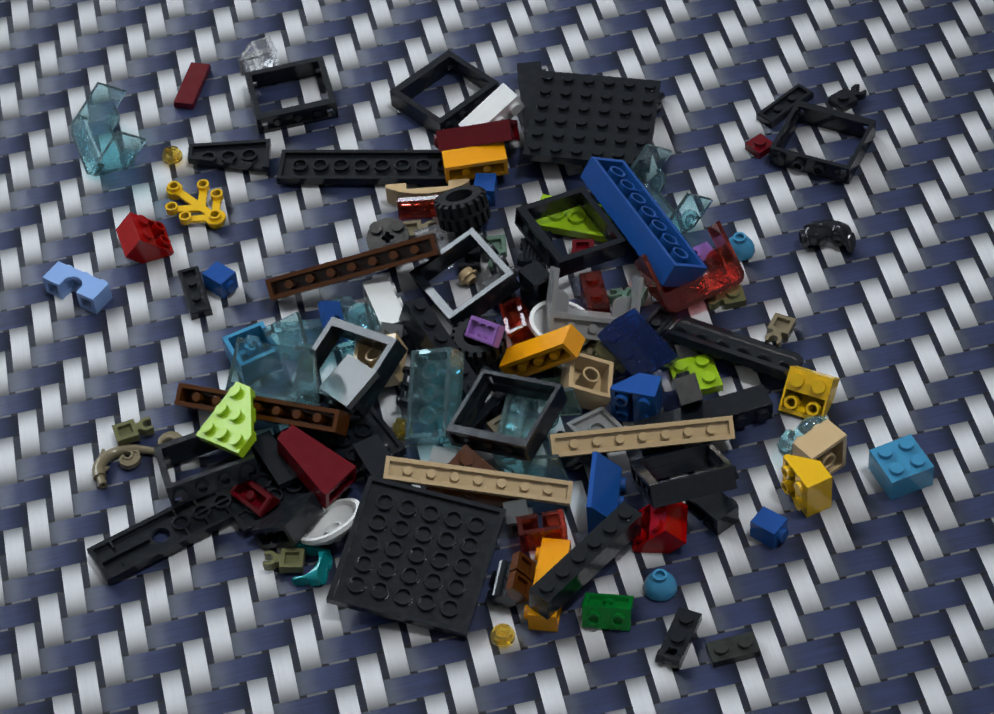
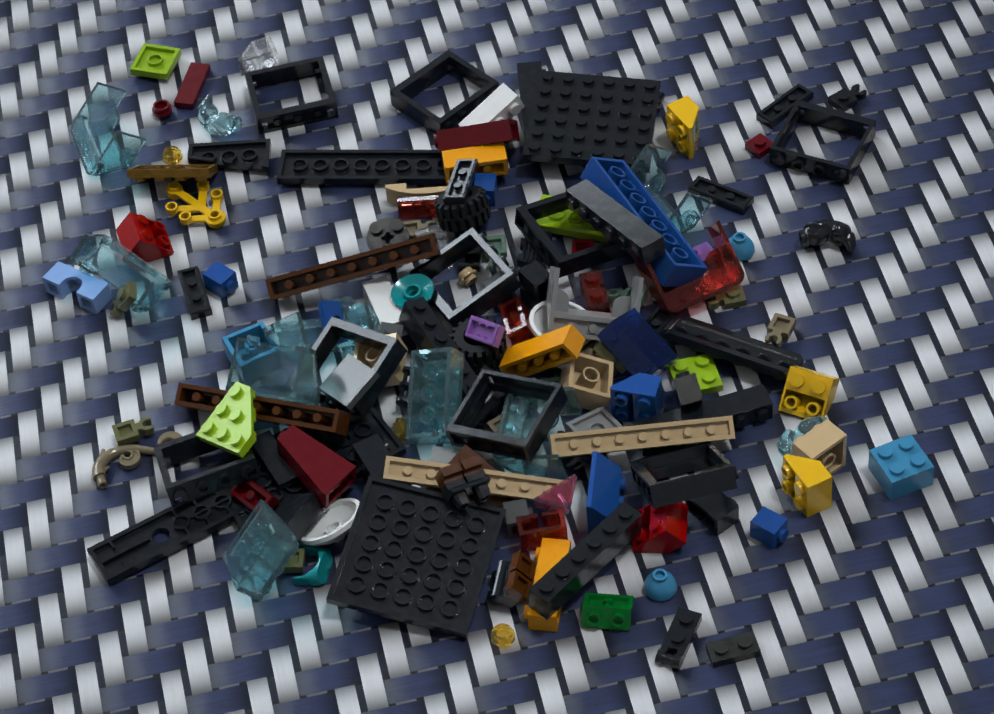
none -> clear light blue windscreen [67,234,172,313]
none -> olive plate [110,280,137,318]
none -> pearl gold plate [127,164,218,182]
none -> lime plate [130,43,182,80]
none -> dark red plate [152,99,172,118]
none -> clear light blue animal [197,94,242,136]
none -> clear light blue slope [223,499,299,601]
none -> teal dish [391,274,434,308]
none -> black hips [435,455,491,510]
none -> black tile [443,159,479,205]
none -> clear pink slope [533,474,577,515]
none -> black brick [565,179,666,266]
none -> yellow slope [665,95,699,159]
none -> black tile [688,176,754,215]

